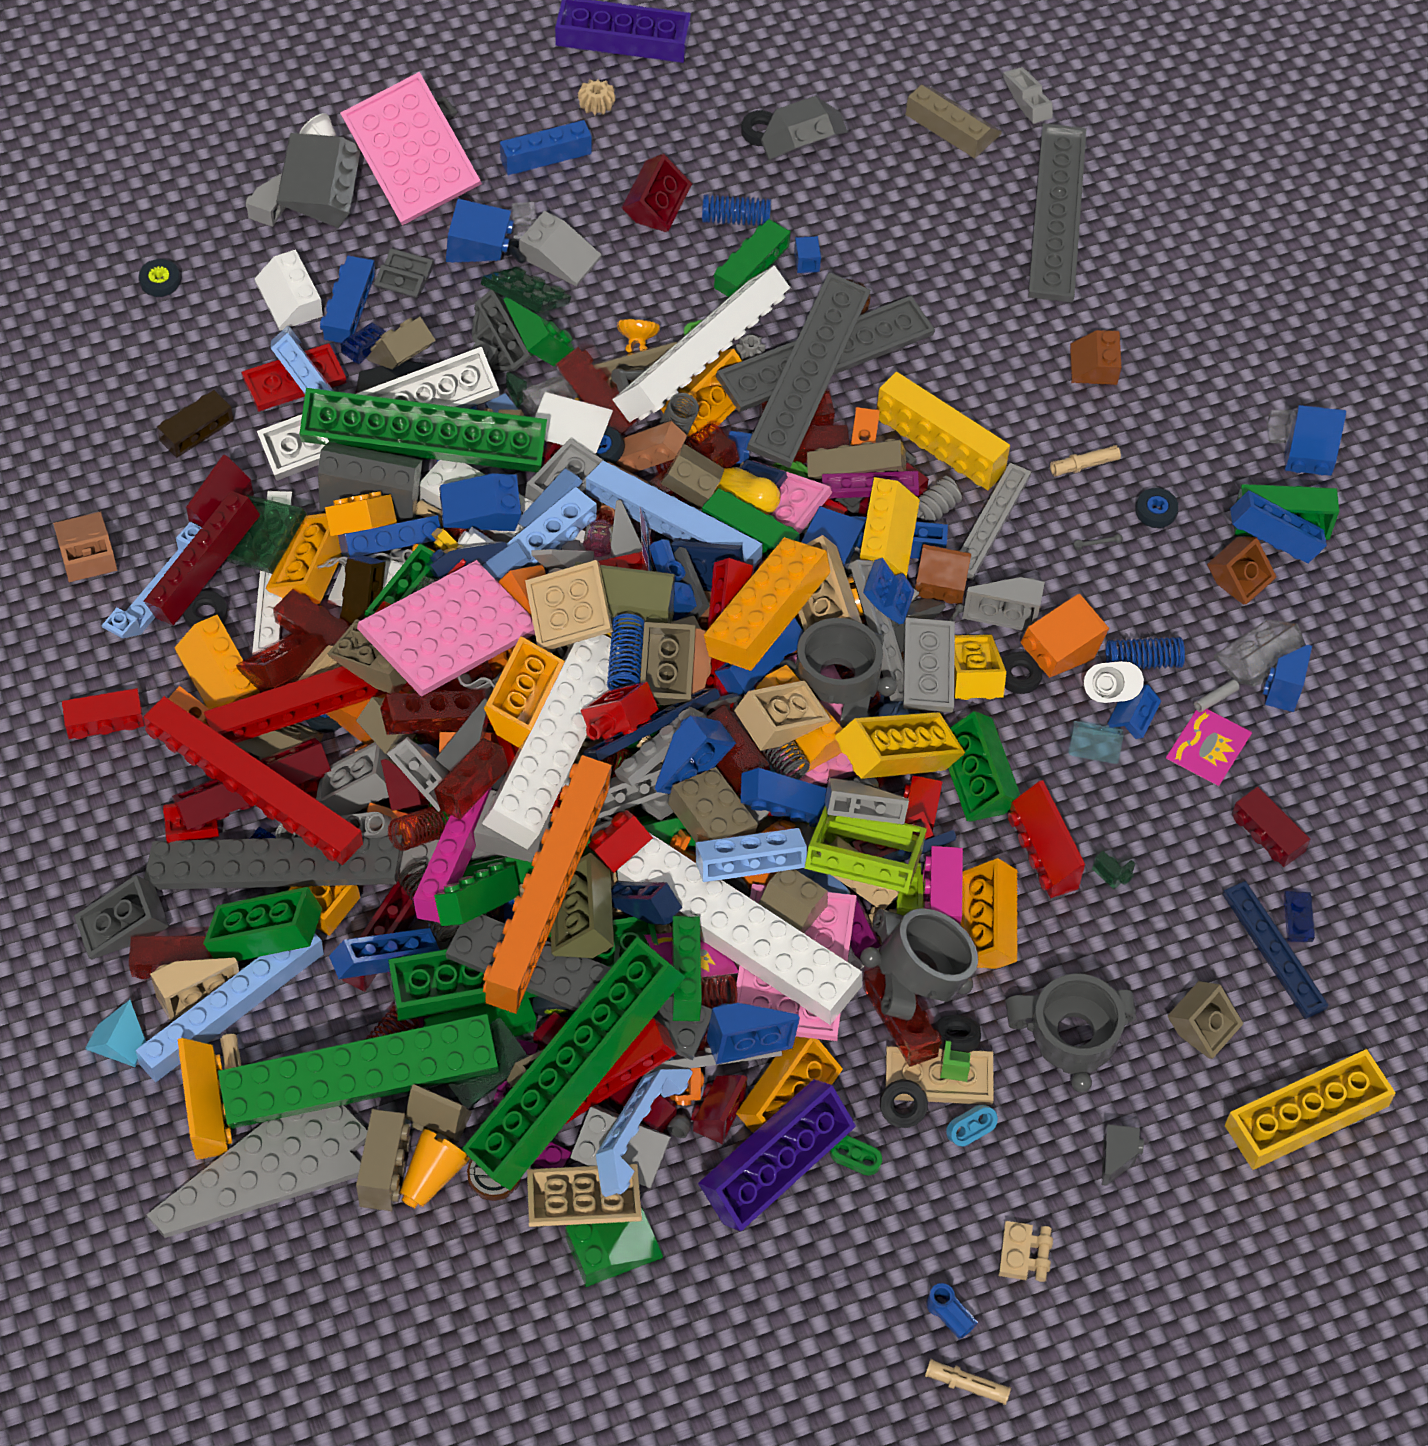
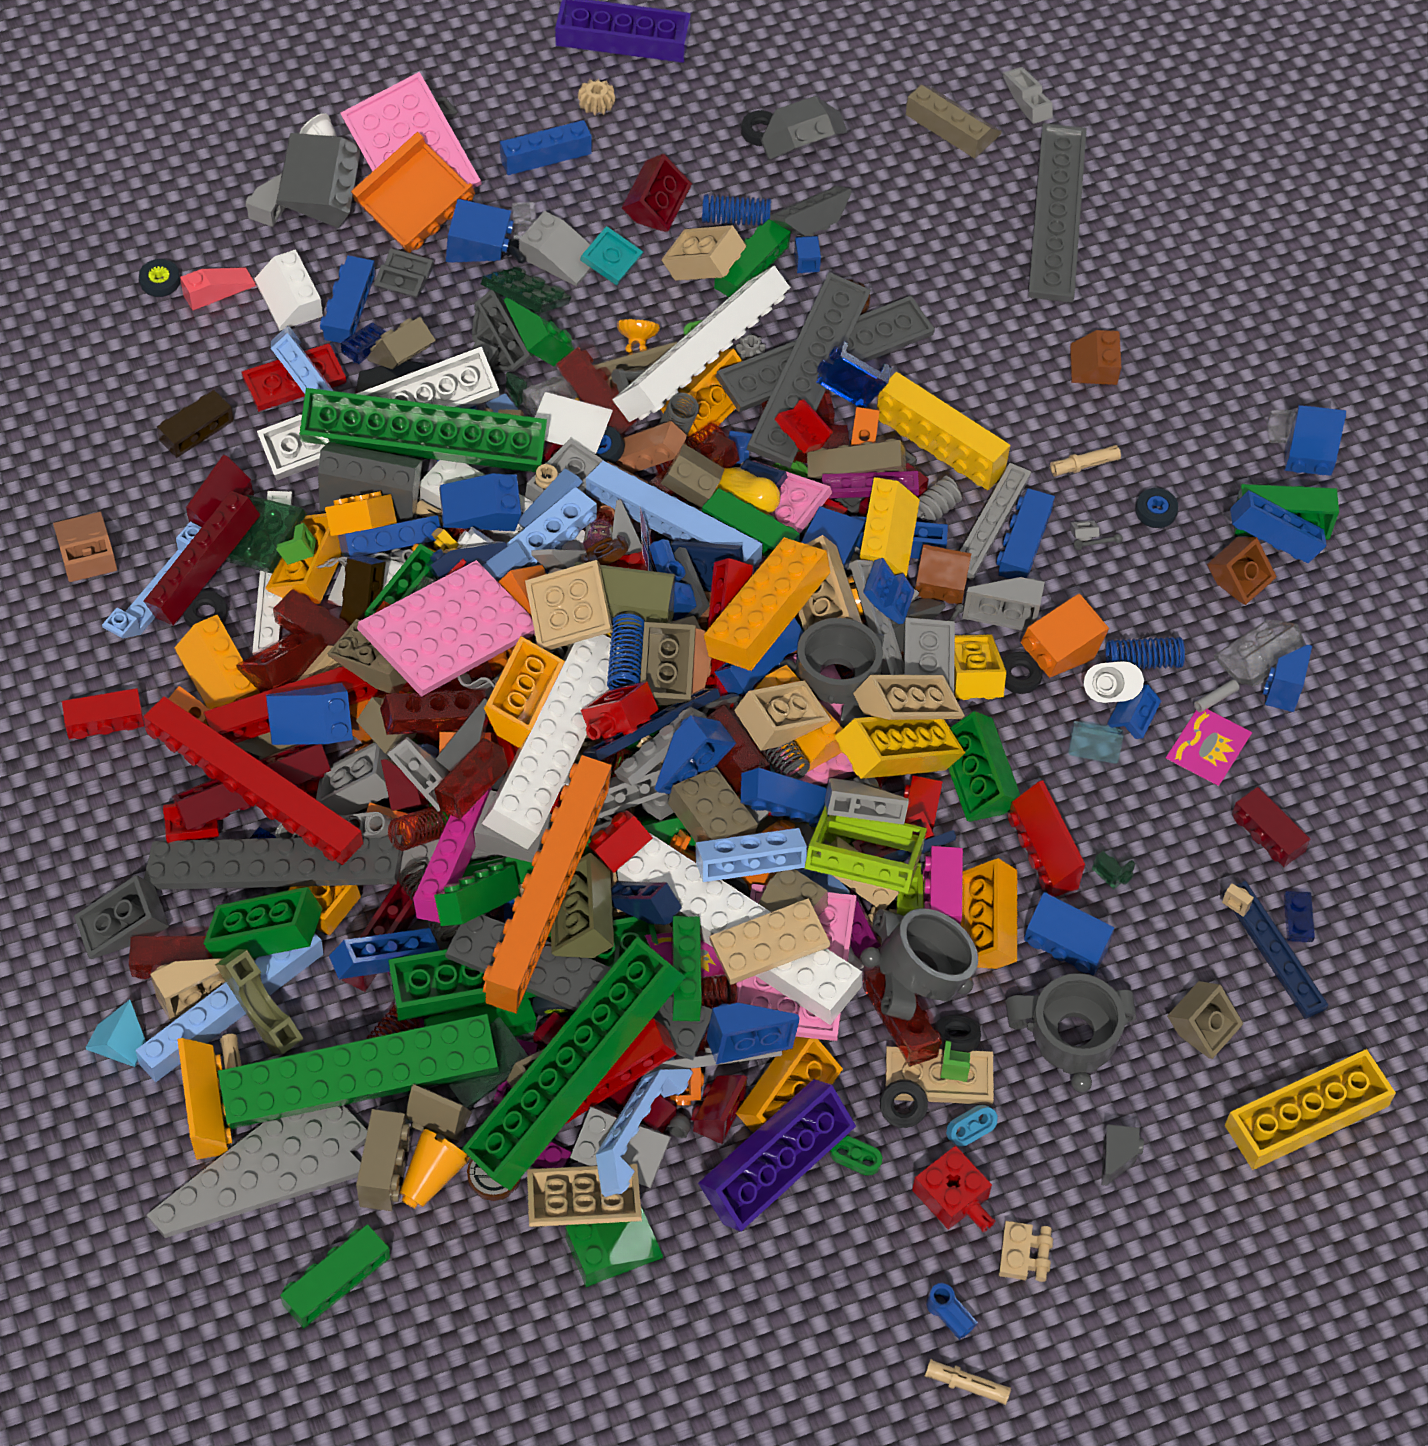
none -> coral slope [180,268,256,311]
none -> olive arch [215,949,304,1054]
none -> blue slope [266,683,353,745]
none -> bright green panel [276,523,316,565]
none -> green brick [280,1224,390,1329]
none -> orange panel [351,131,475,253]
none -> tan bush [535,464,558,489]
none -> teal plate [580,226,643,286]
none -> reddish brown tile [581,535,629,566]
none -> tan brick [661,225,746,280]
none -> tan plate [709,898,830,985]
none -> dark grey wedge [770,186,852,237]
none -> red bracket [774,399,833,453]
none -> clear blue panel [816,341,892,408]
none -> tan slope [853,675,965,720]
none -> red brick [912,1145,996,1233]
none -> blue brick [996,488,1055,579]
none -> blue slope [1024,892,1115,976]
none -> light grey plate [1071,520,1099,541]
none -> tan plate [1222,883,1254,917]

